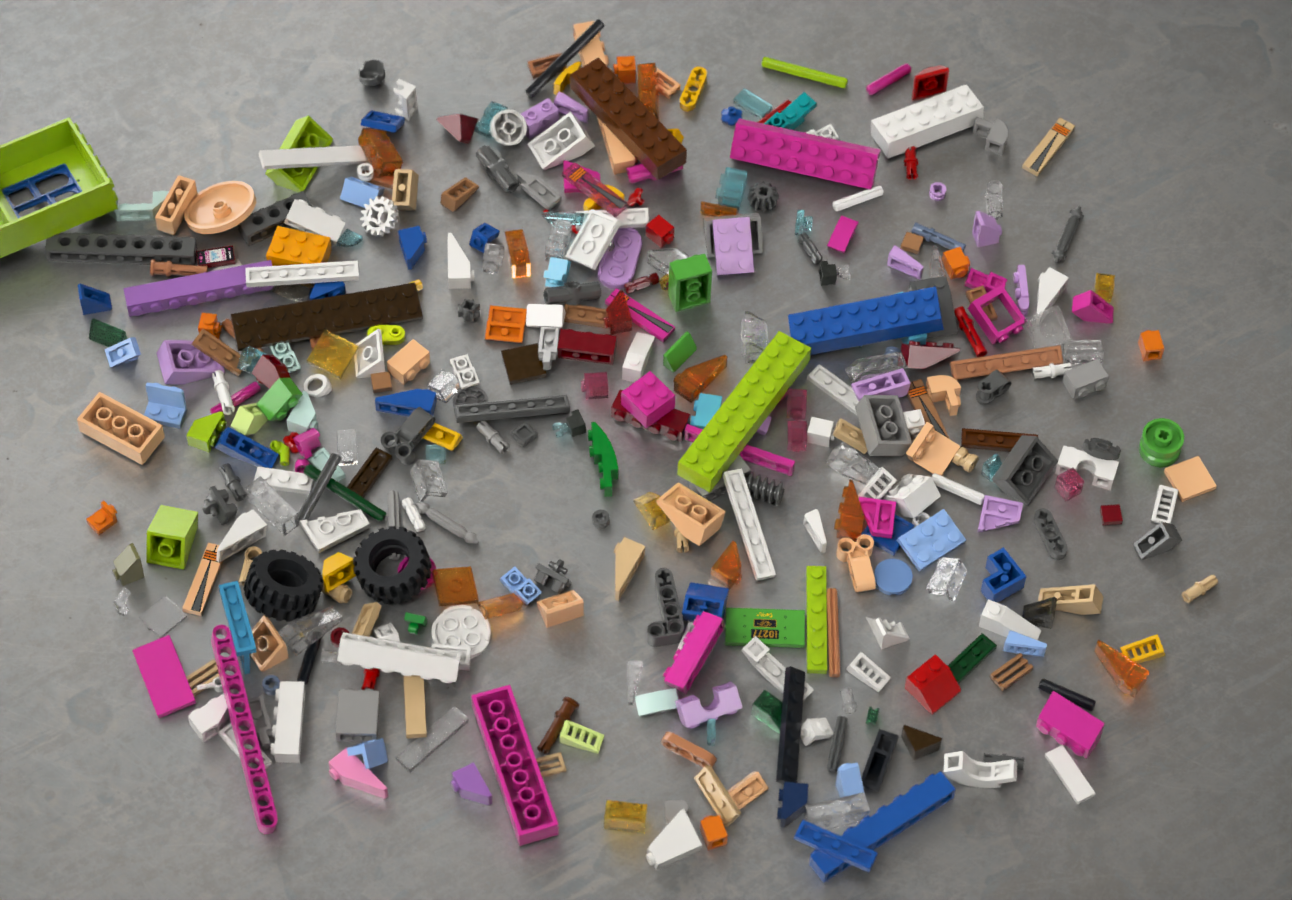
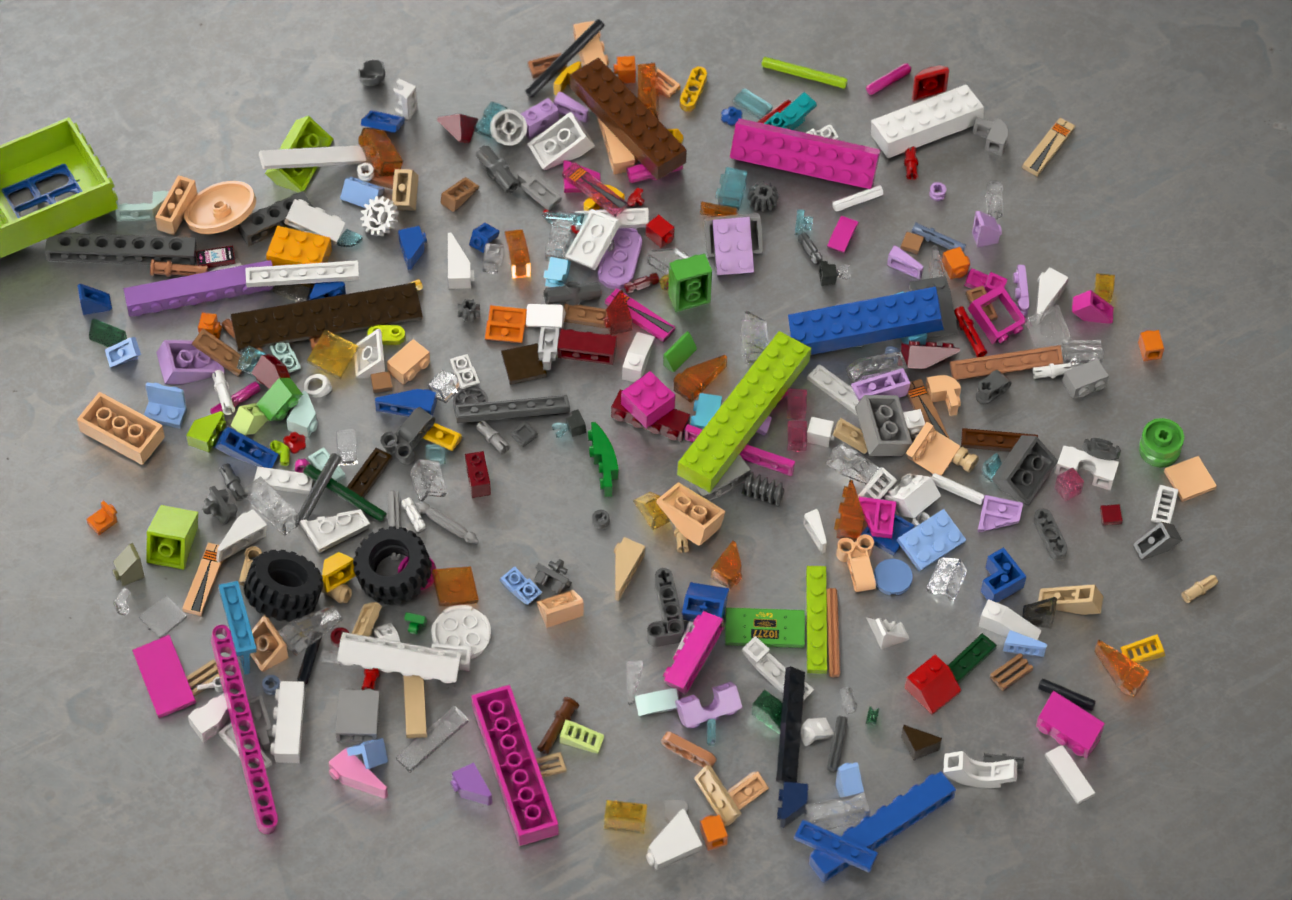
dark pink panel [293,428,321,459] -> none
clear orange slope [477,593,523,619] -> none
clear pink brick [581,372,608,399] -> none
white plate [722,468,776,581] -> none
white slope [846,652,891,692] -> none
black slope [861,729,899,792] -> none
dark grey wheel [1052,206,1084,263] -> none
none -> dark red brick [465,451,491,498]

